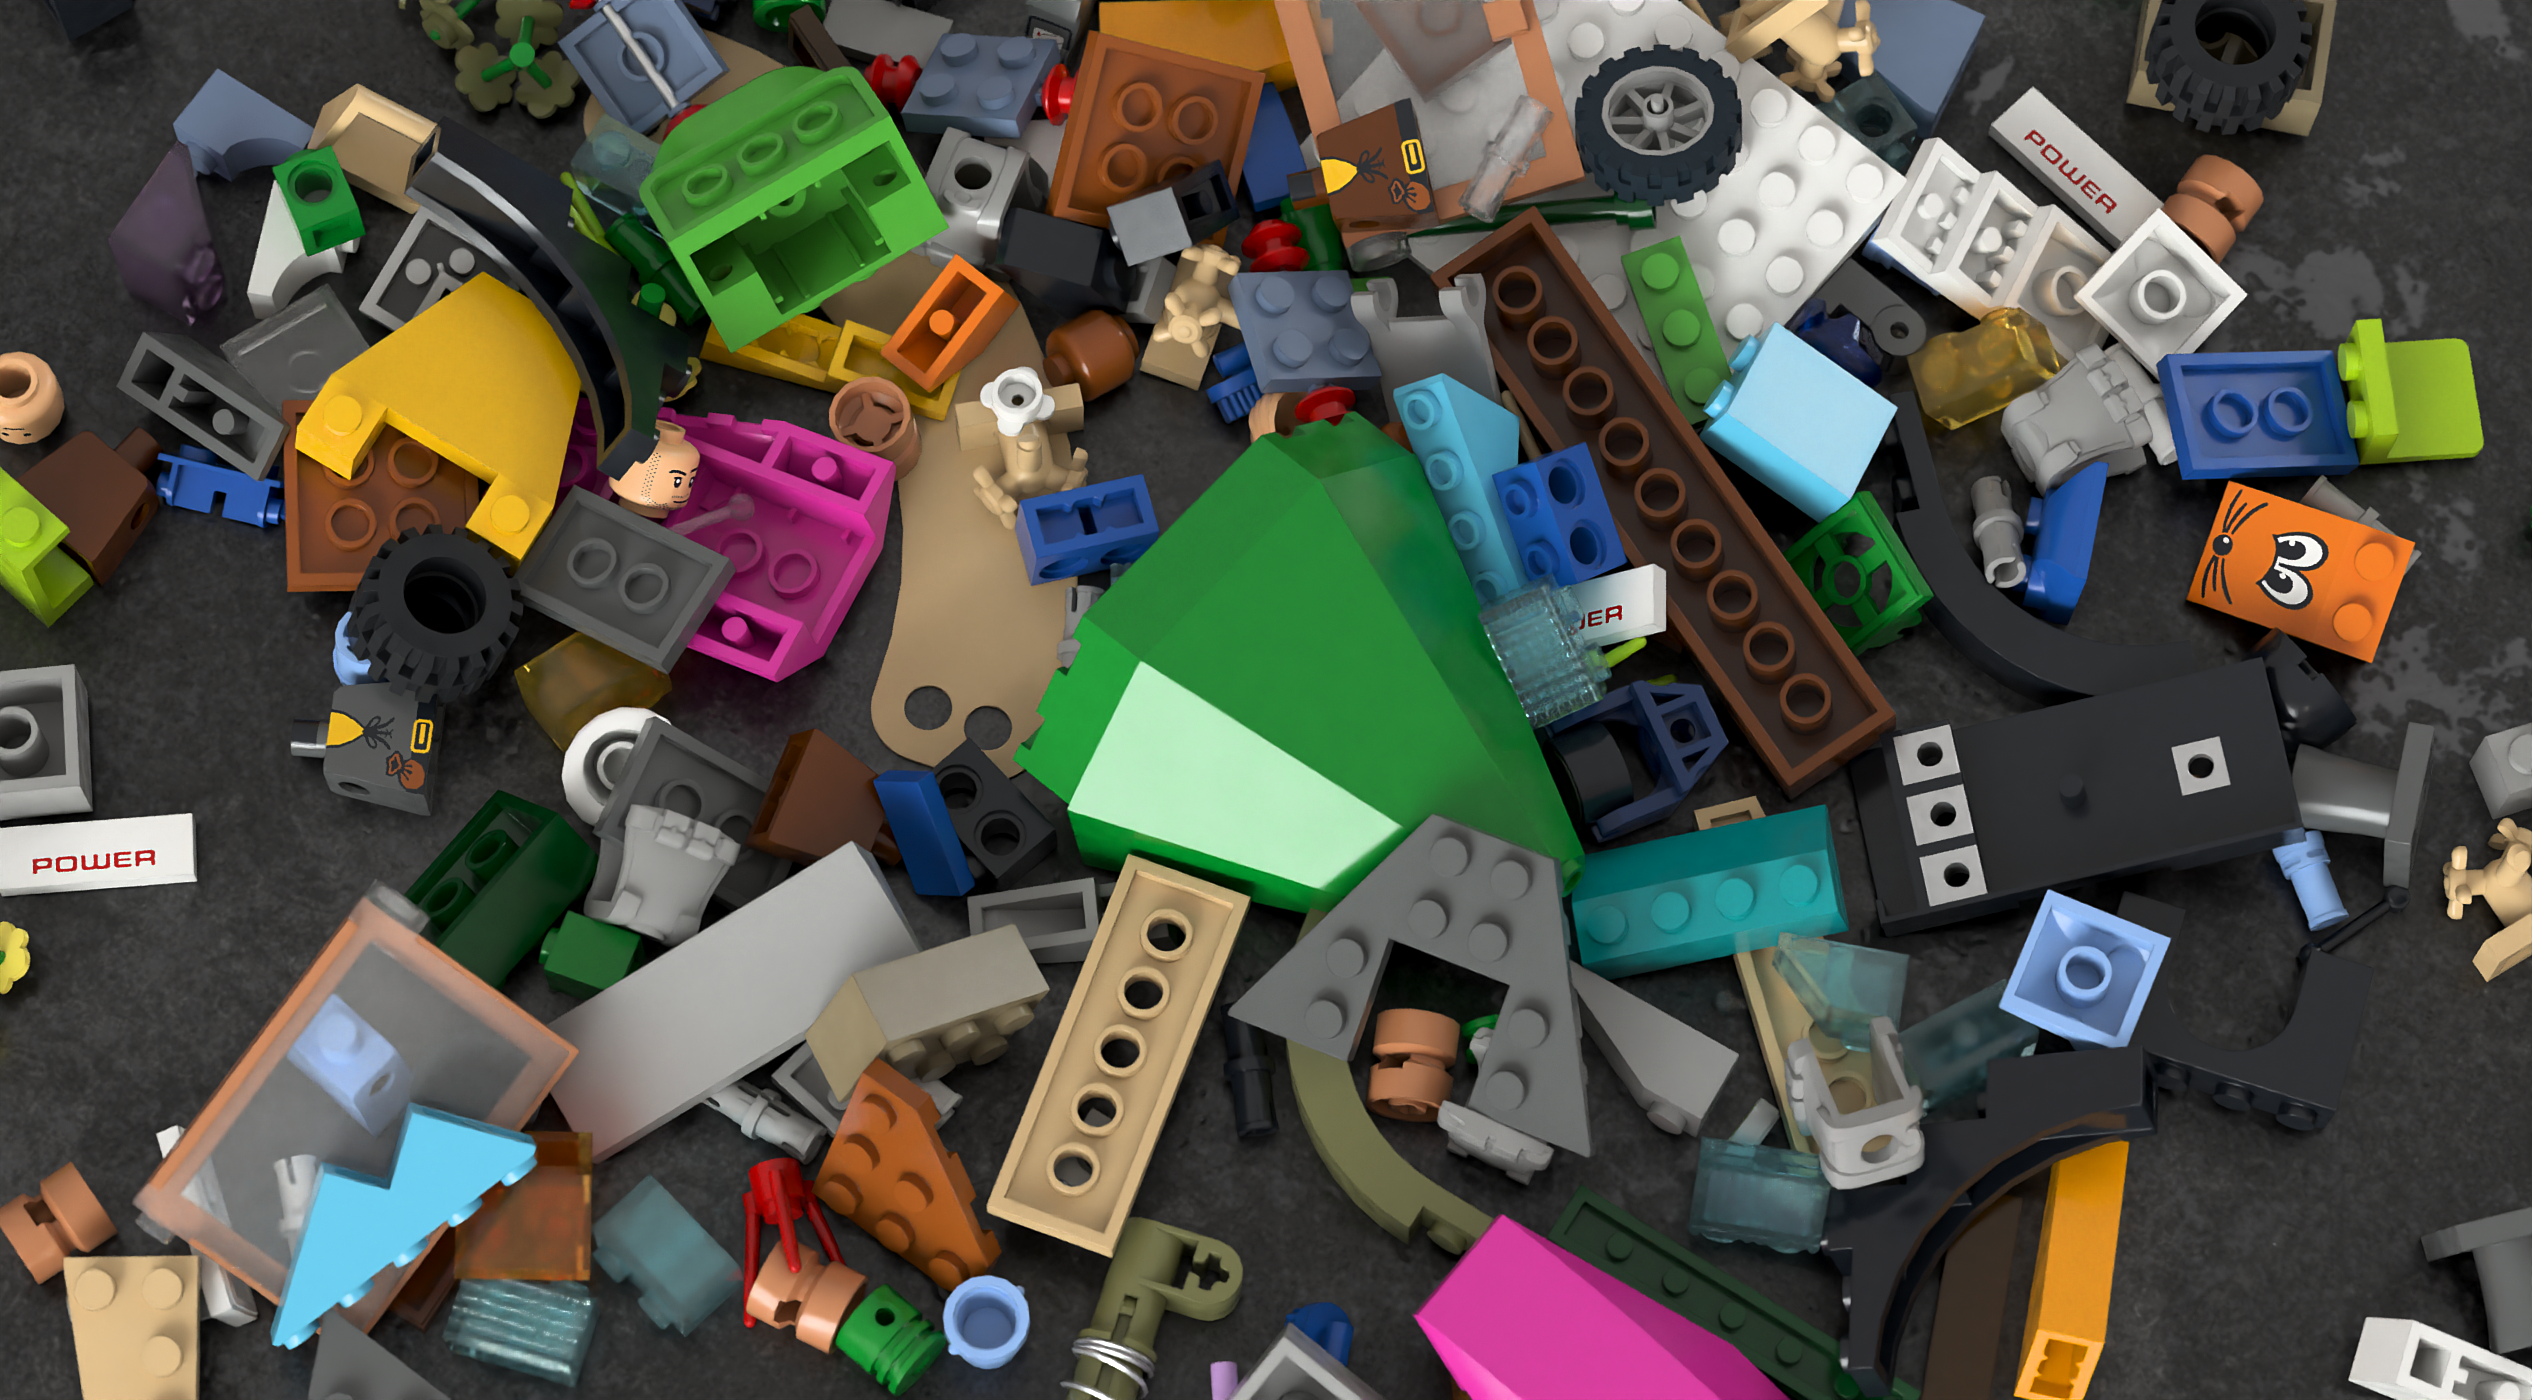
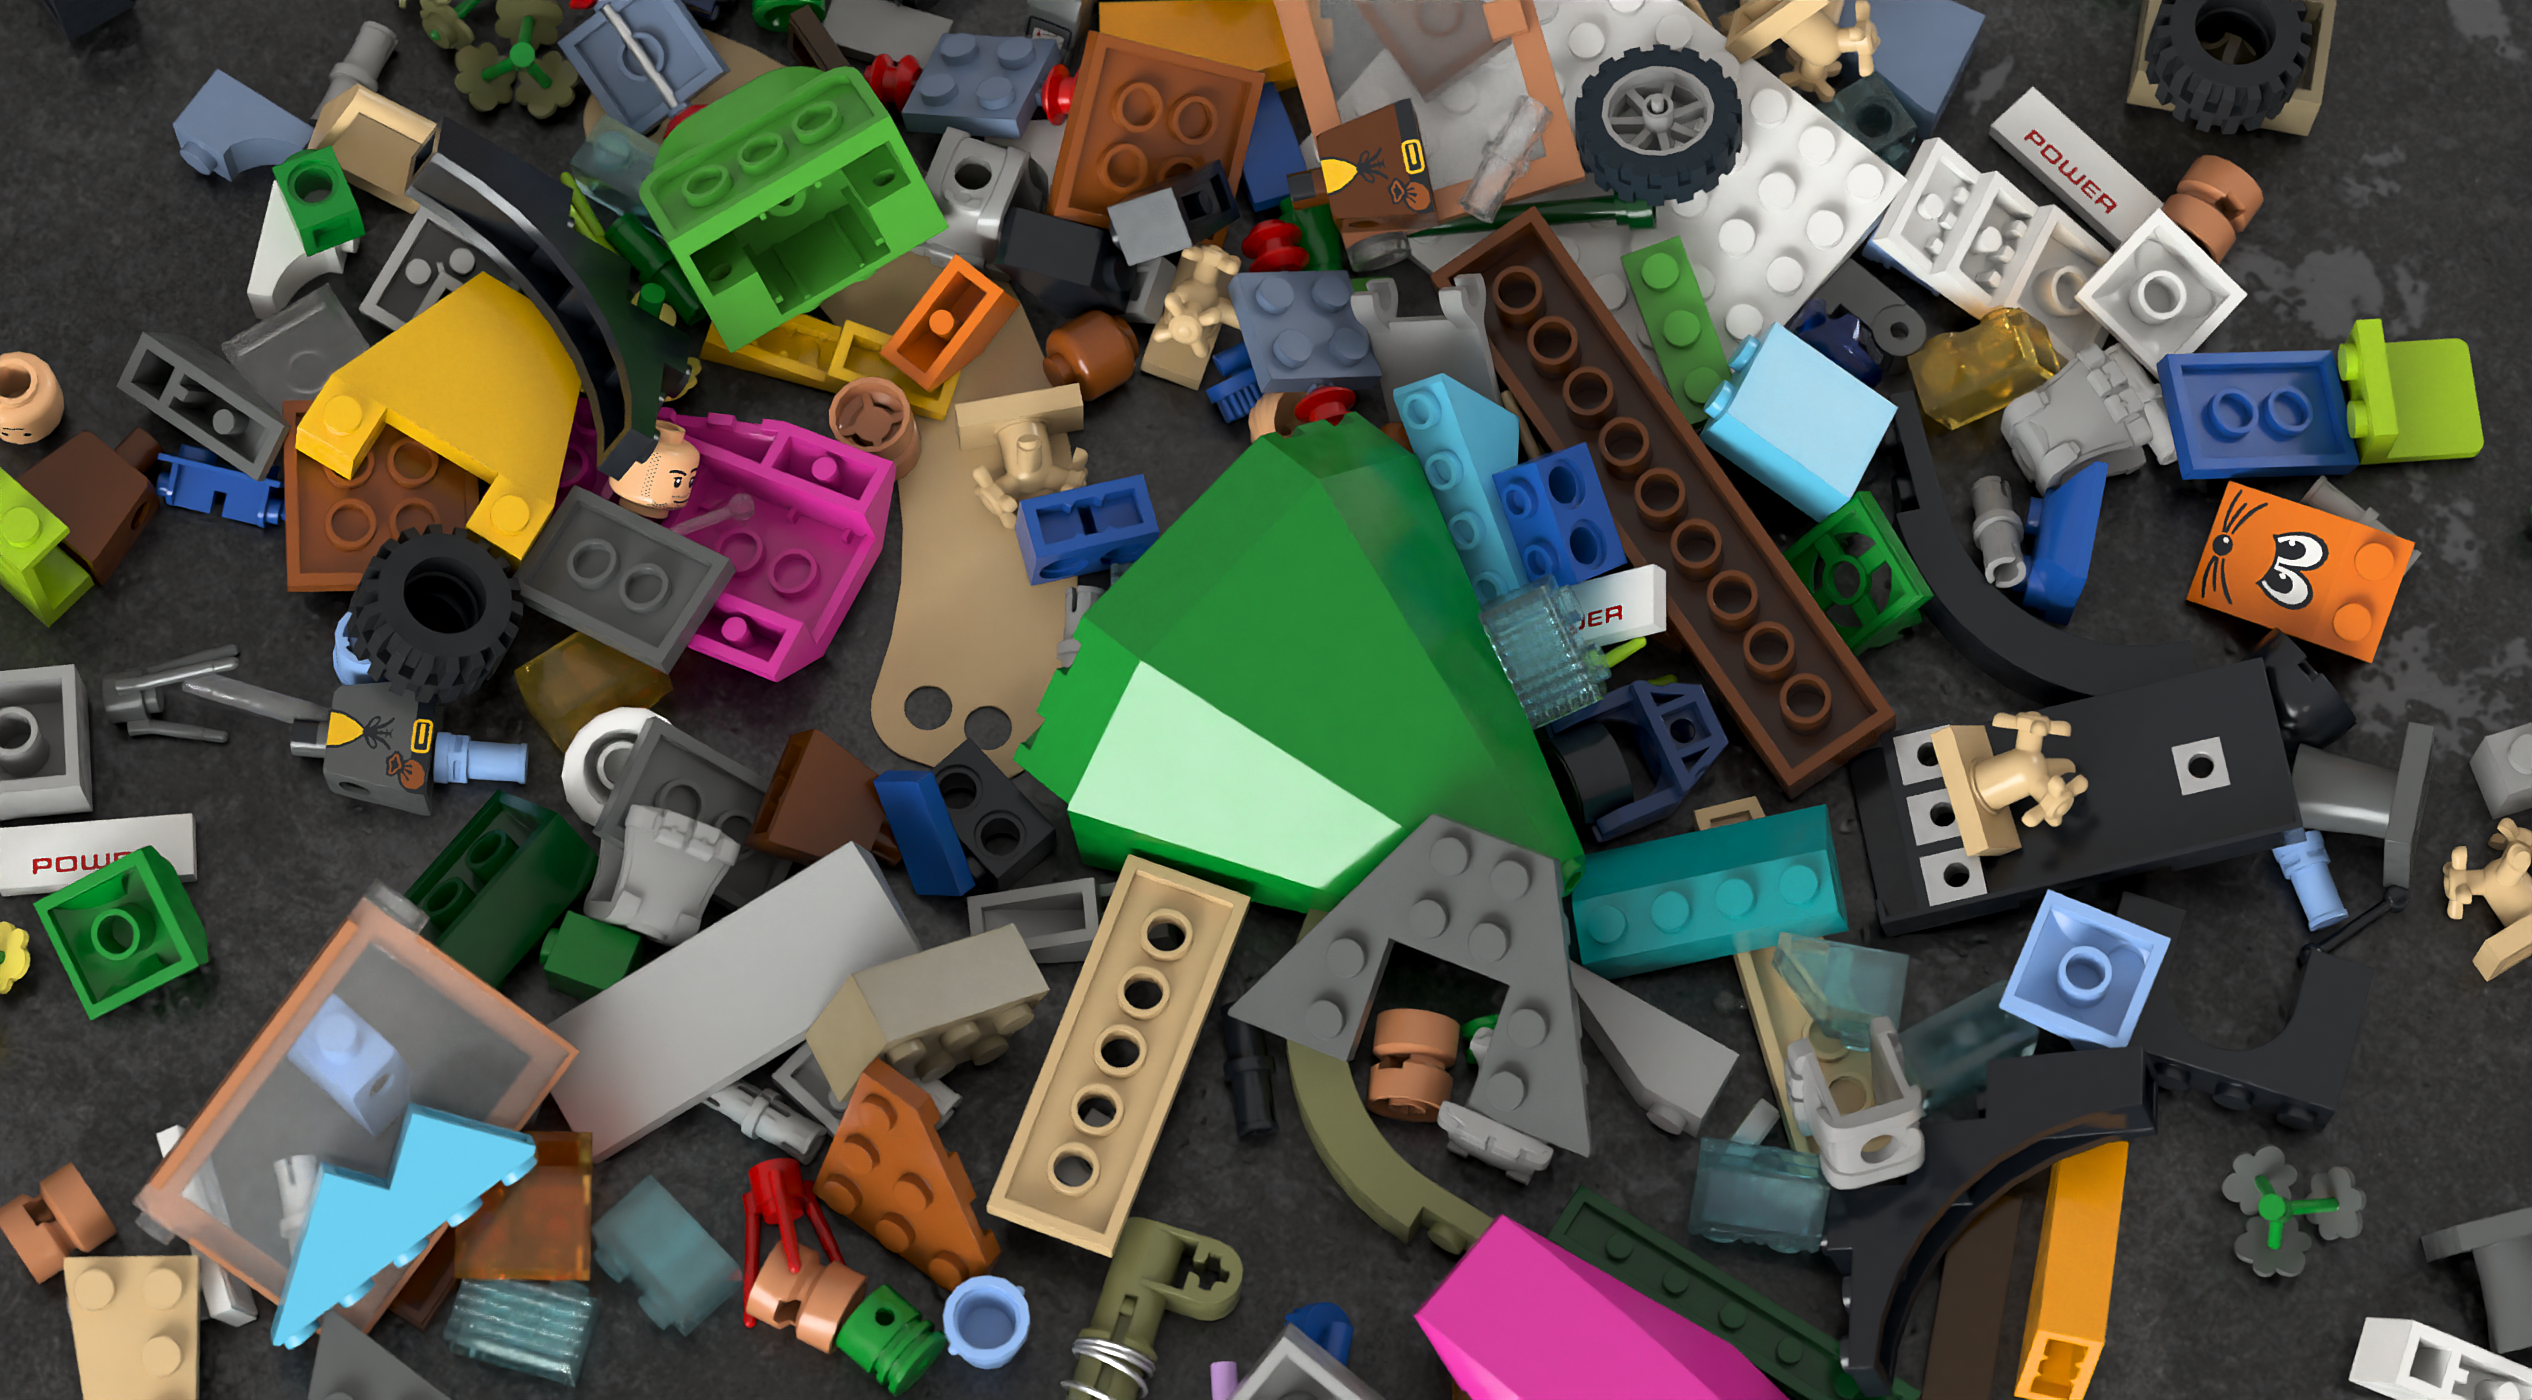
clear purple slope [108,140,225,326] -> none
white plate [980,367,1055,436] -> none
none -> green slope [33,845,209,1021]
none -> dark grey plant [102,643,240,743]
none -> clear piece [182,674,331,724]
none -> light grey pin [308,21,399,129]
none -> light blue pin [434,732,529,784]
none -> tan piece [1930,711,2088,857]
none -> dark grey plant [2221,1144,2366,1277]

